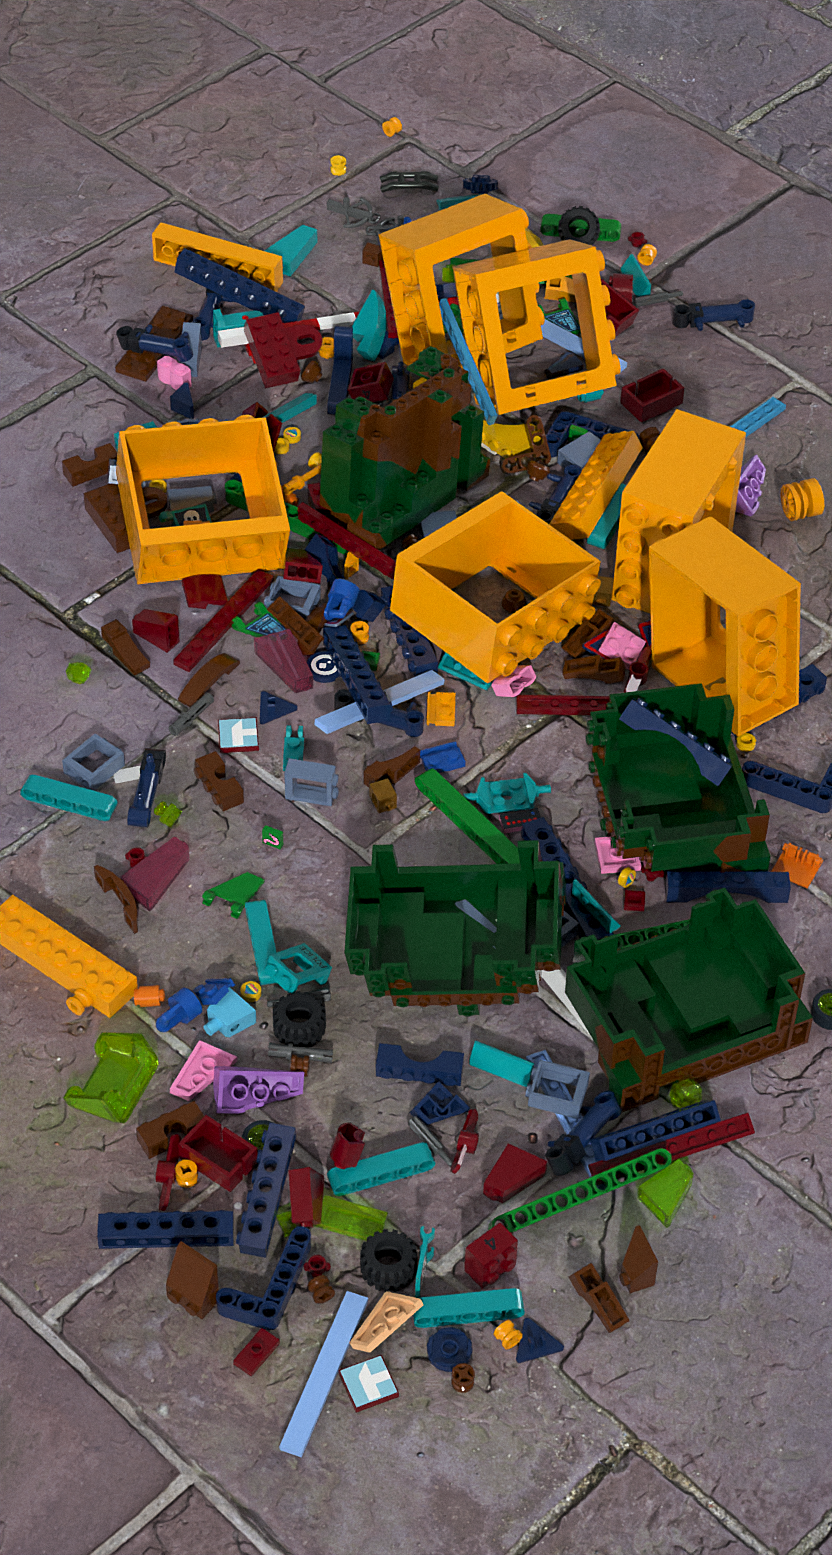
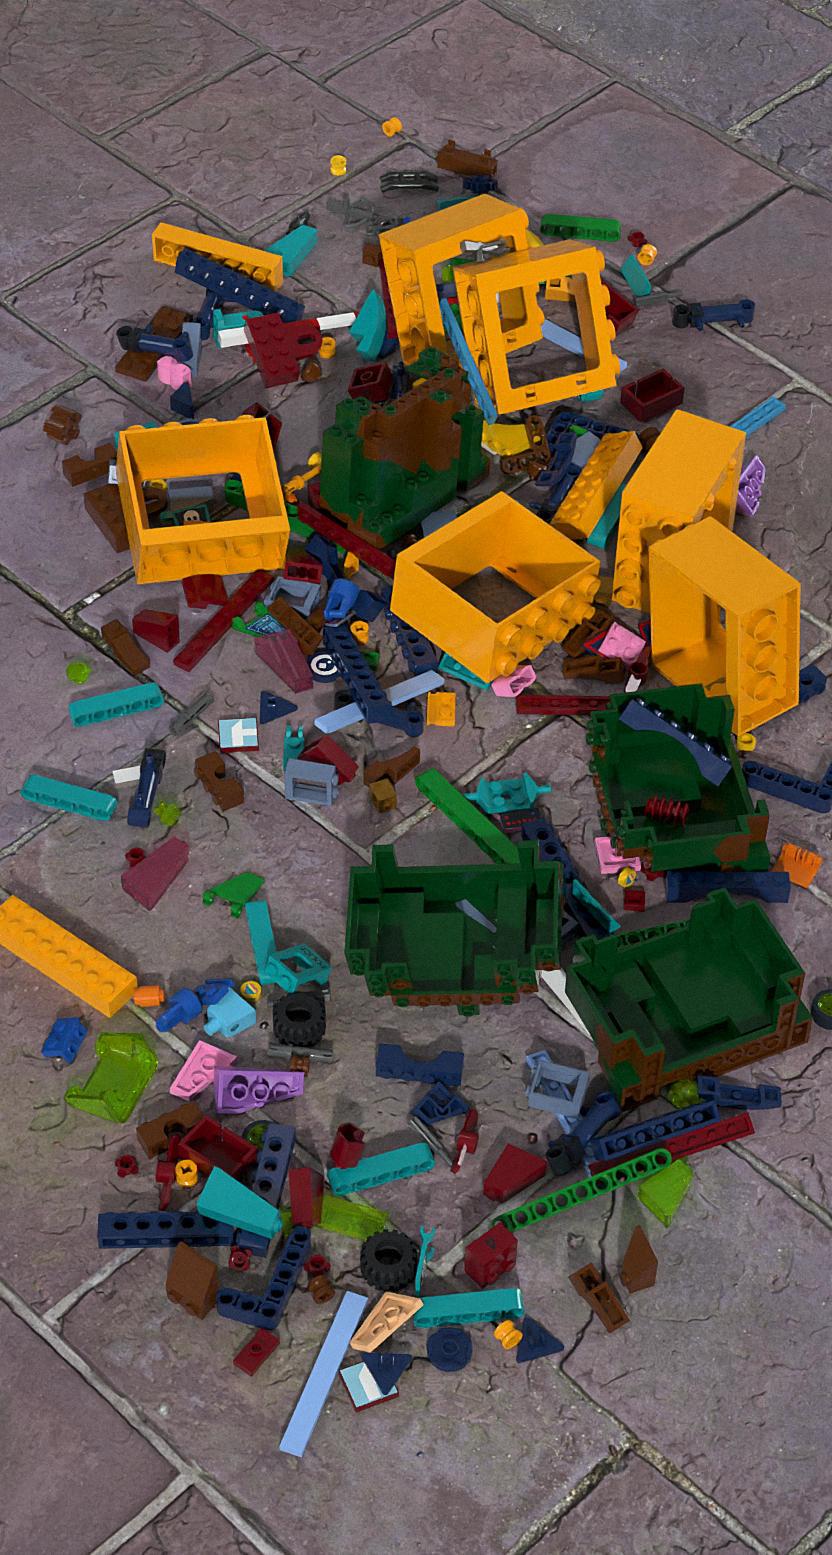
sand blue window [62,734,125,791] -> none
light orange wheel [66,989,93,1015] -> none
reddish brown slope [94,865,138,934] -> none
reddish brown slope [178,653,240,707] -> none
green tile [262,825,284,849] -> none
teal slope [265,393,317,423] -> none
yellow tile [274,438,290,454] -> none
yellow tile [283,427,301,444] -> none
dark blue beam [327,326,353,415] -> none
blue plate [420,741,466,773] -> none
reddish brown wheel [451,1363,475,1393] -> none
teal slope [469,1041,534,1087] -> none
reddish brown cone [501,589,527,613] -> none
flag [538,298,581,335] -> none
dark blue slope [544,352,583,380] -> none
black tyre [558,206,600,246] -> none
dark red brick [609,273,633,304] -> none
light orange wheel [780,478,825,521] -> none
none -> blue bracket [41,1017,87,1063]
none -> reddish brown brick [43,404,82,445]
none -> teal beam [68,682,164,727]
none -> dark red plate [115,1155,139,1178]
none -> teal slope [196,1166,283,1239]
none -> dark red plate [228,1246,252,1271]
none -> pearl dark grey piece [286,211,310,235]
none -> dark red slope [297,734,359,785]
none -> dark blue piece [361,1353,412,1395]
none -> reddish brown brick [436,140,498,179]
none -> dark grey piece [460,238,510,264]
none -> dark blue slope [535,432,577,486]
none -> dark red piece [644,794,689,828]
none -> dark blue slope [697,1075,782,1110]

